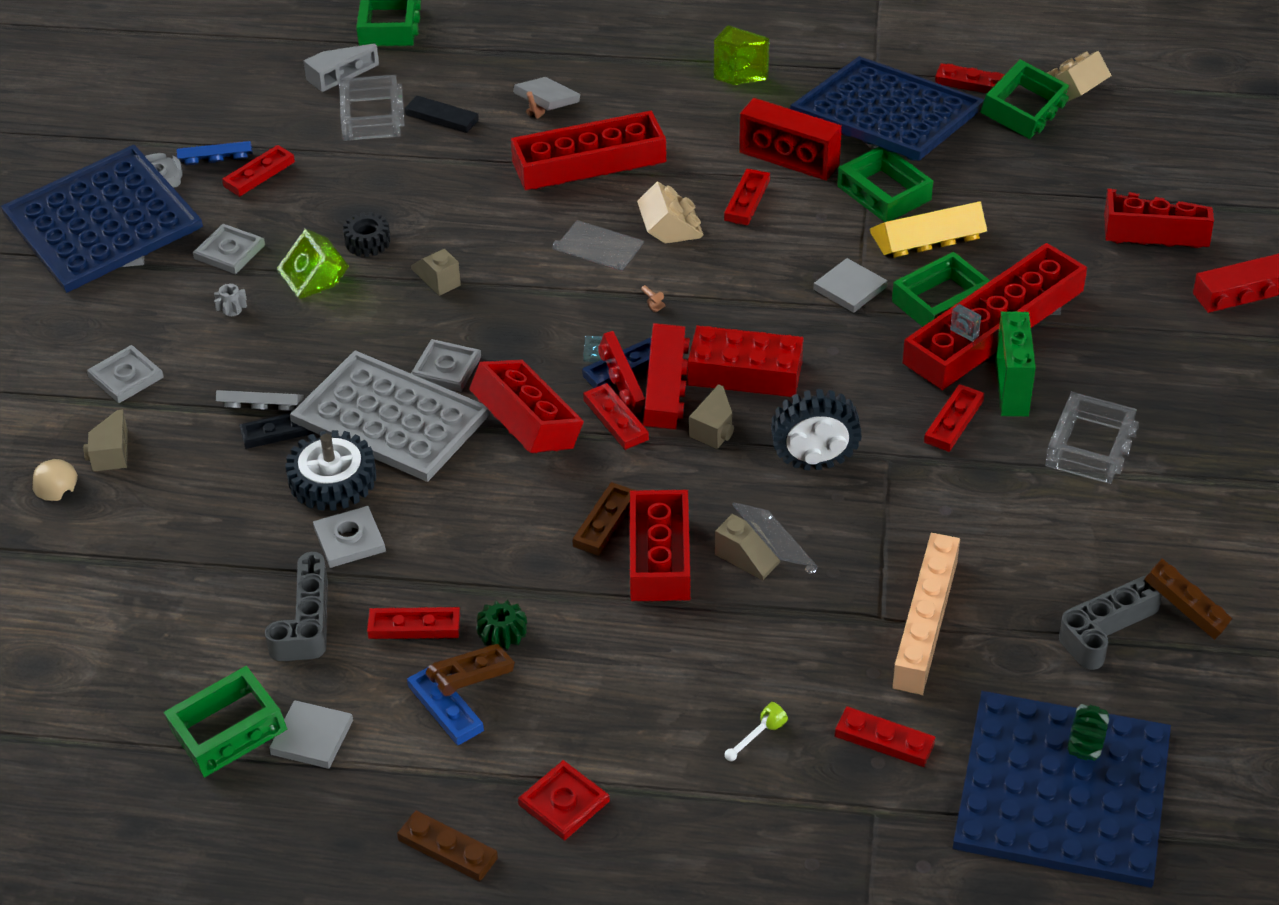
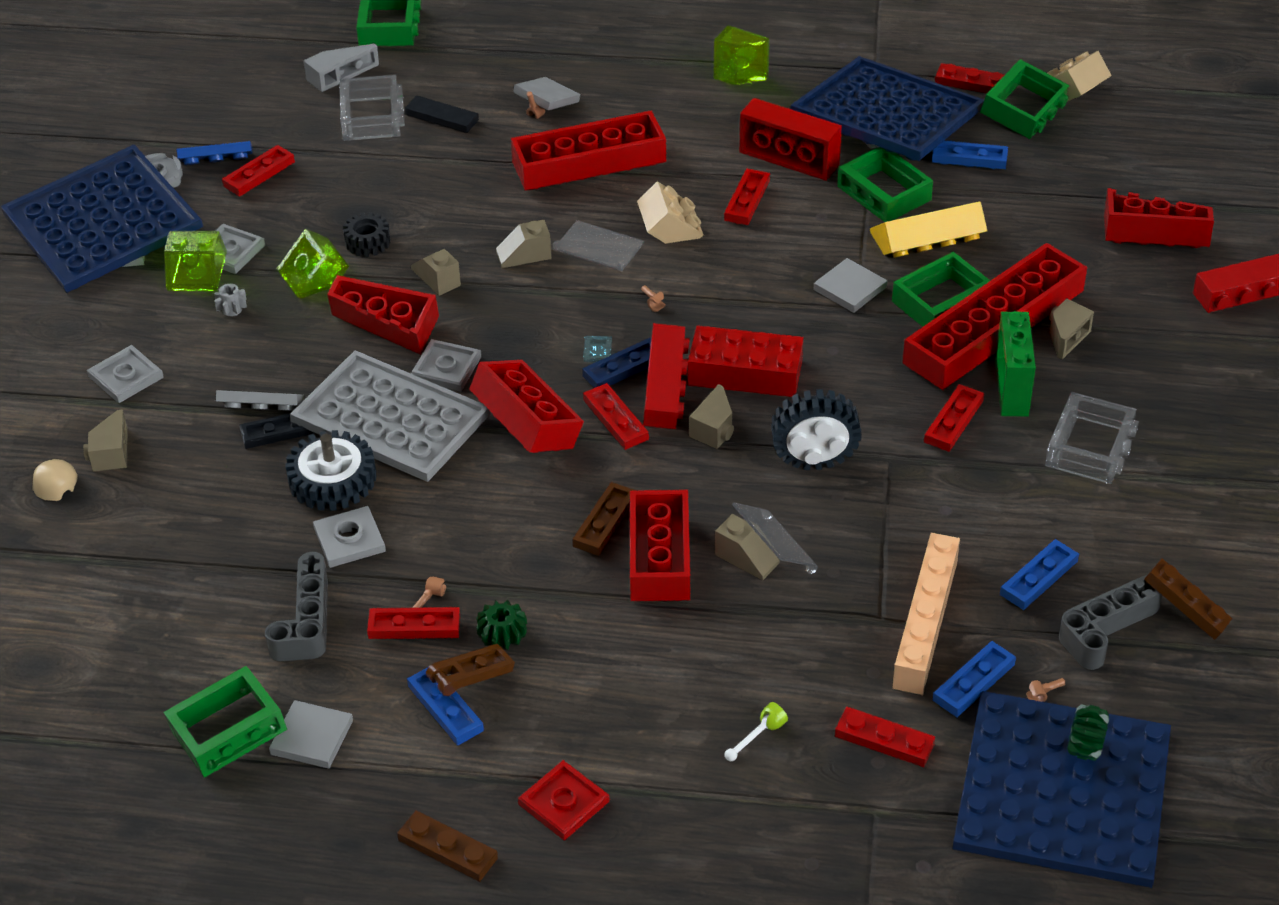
red plate [598,331,645,414] -> none
clear light blue plate [950,304,981,342] -> none
none -> clear neon green slope [164,231,227,291]
none -> red wedge [327,275,439,355]
none -> nougat hand [412,577,446,608]
none -> dark tan slope [496,220,552,268]
none -> blue plate [932,141,1008,169]
none -> blue plate [933,641,1016,717]
none -> blue plate [1000,539,1079,610]
none -> nougat hand [1026,678,1065,702]
none -> dark tan slope [1049,299,1094,360]

